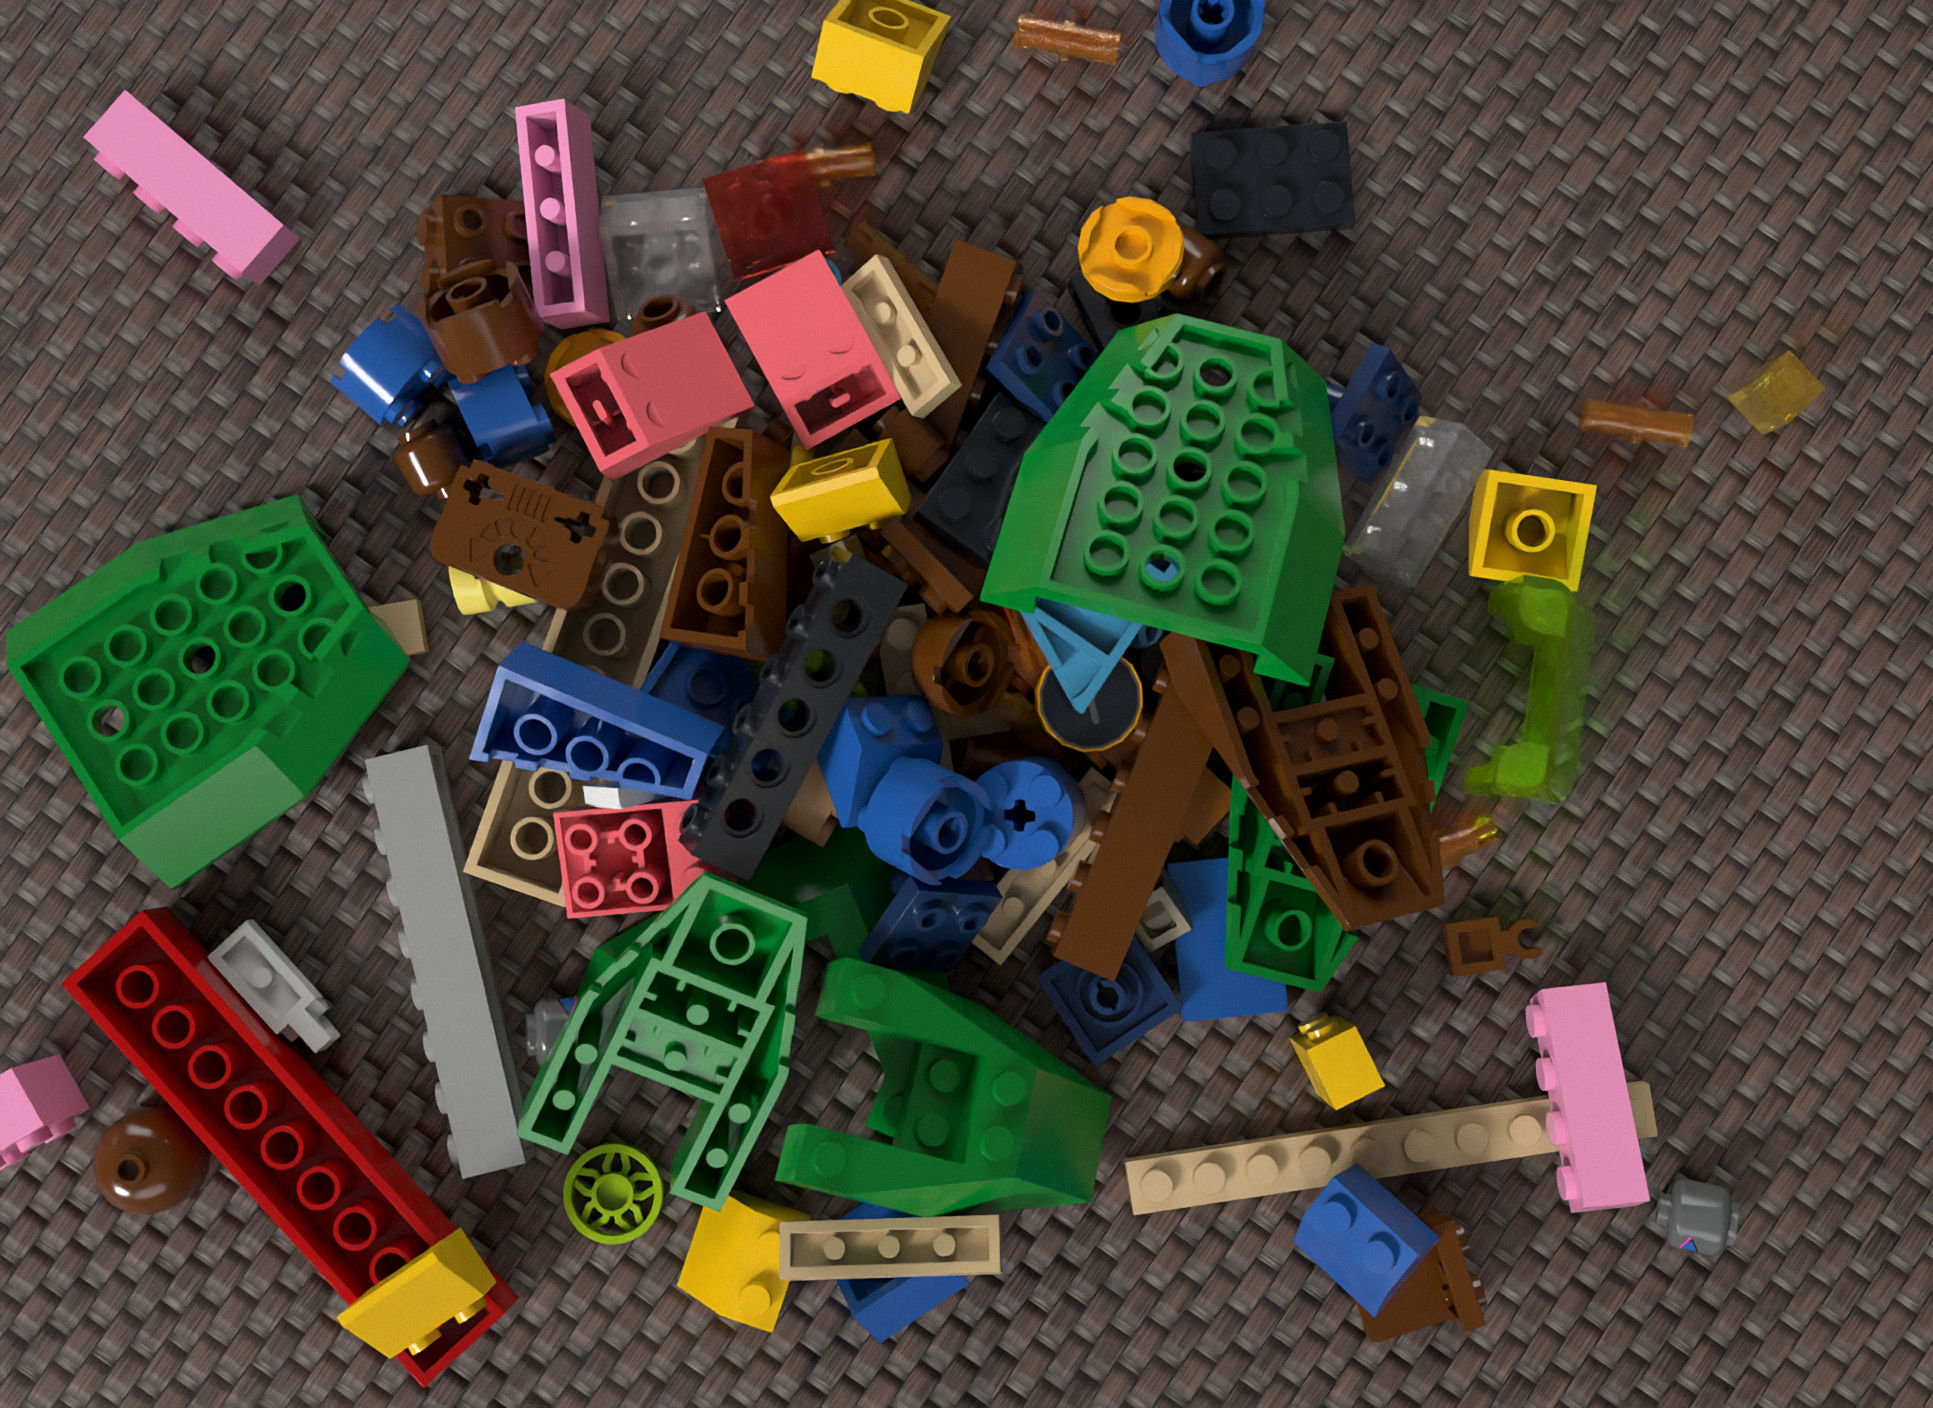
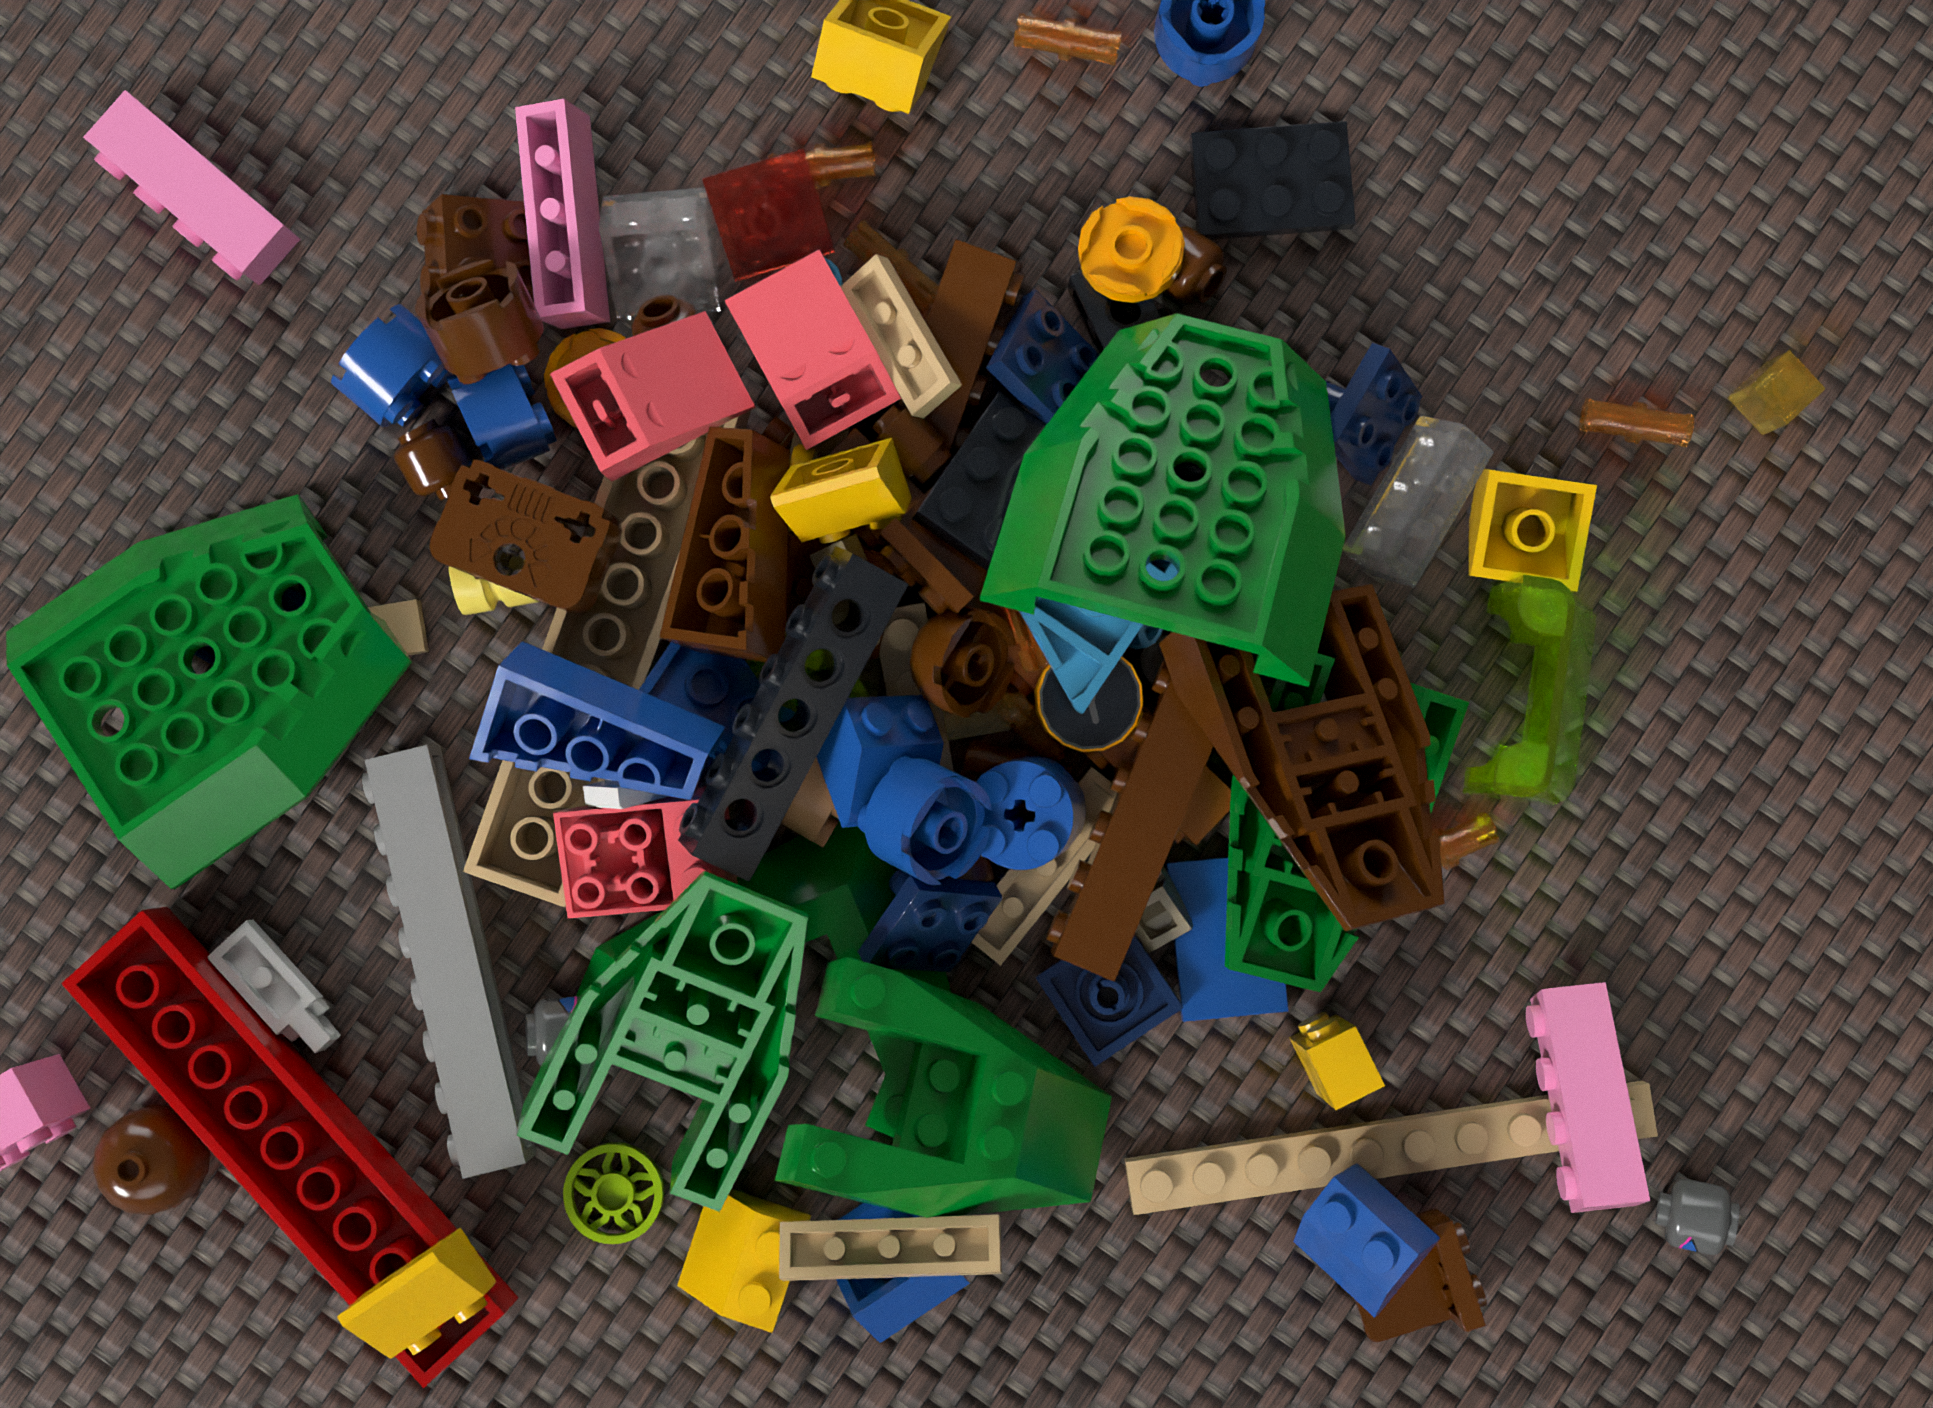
reddish brown plate [1441,915,1542,977] -> none

